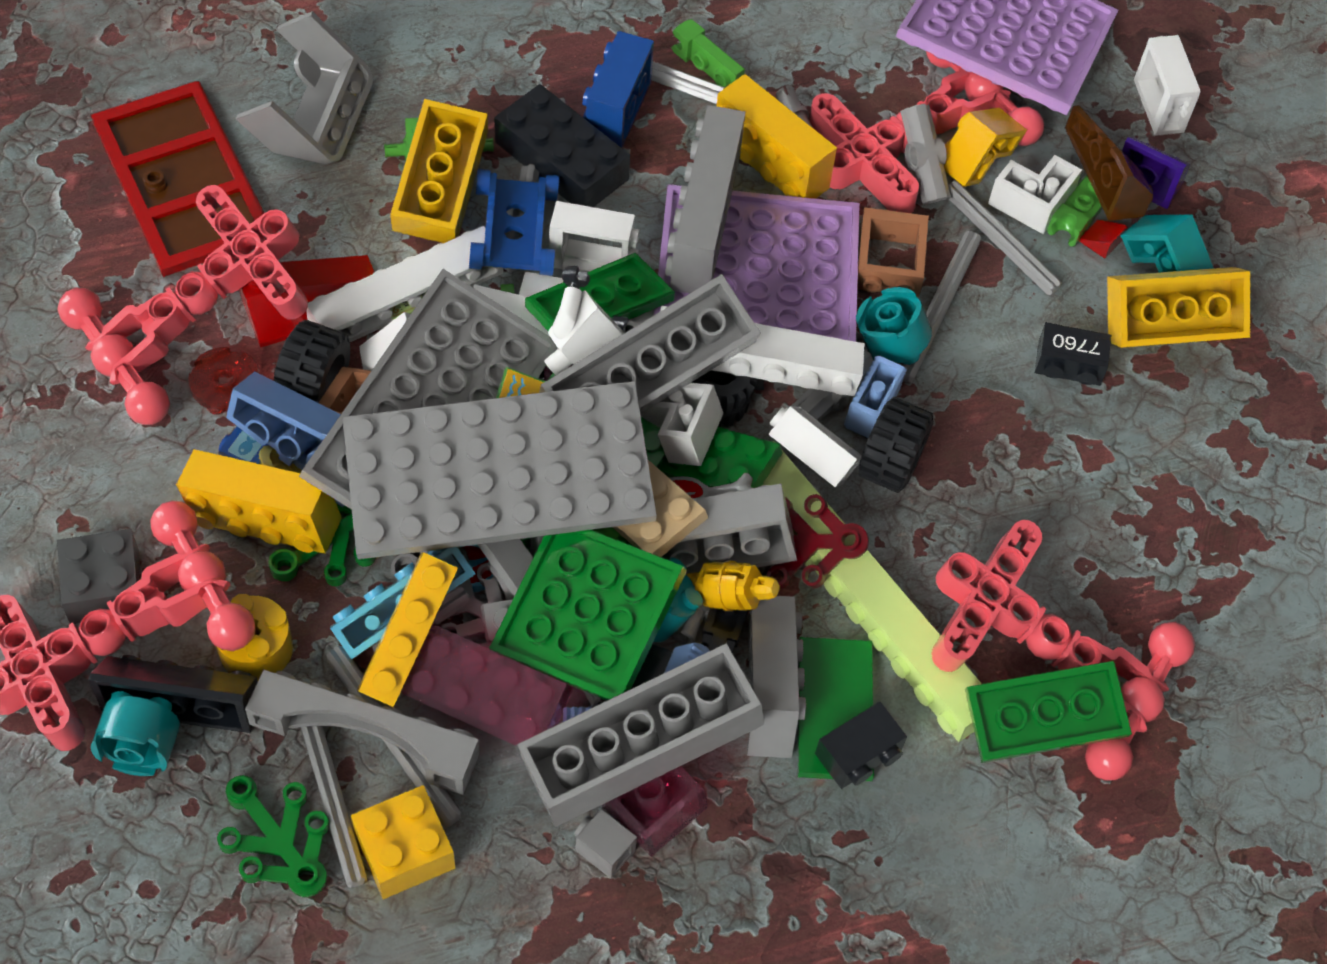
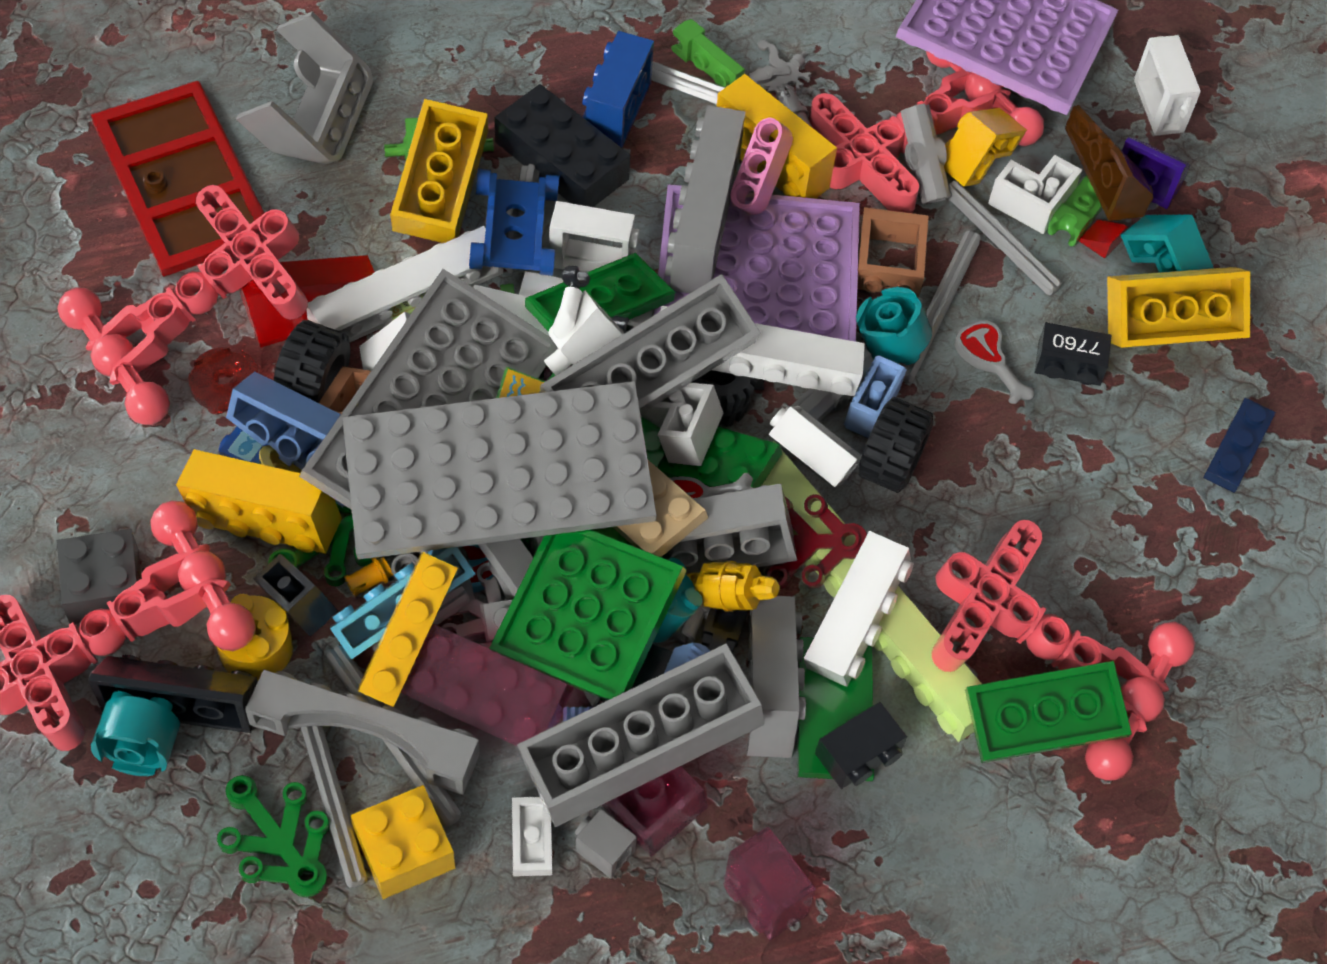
none -> black brick [253,554,338,637]
none -> light orange pin [344,557,393,597]
none -> white plate [512,797,552,876]
none -> clear pink brick [724,827,816,941]
none -> bright pink beam [730,118,793,215]
none -> light grey piece [749,40,811,95]
none -> white brick [804,531,914,687]
none -> light grey piece [954,320,1034,404]
none -> dark blue plate [1203,398,1276,493]

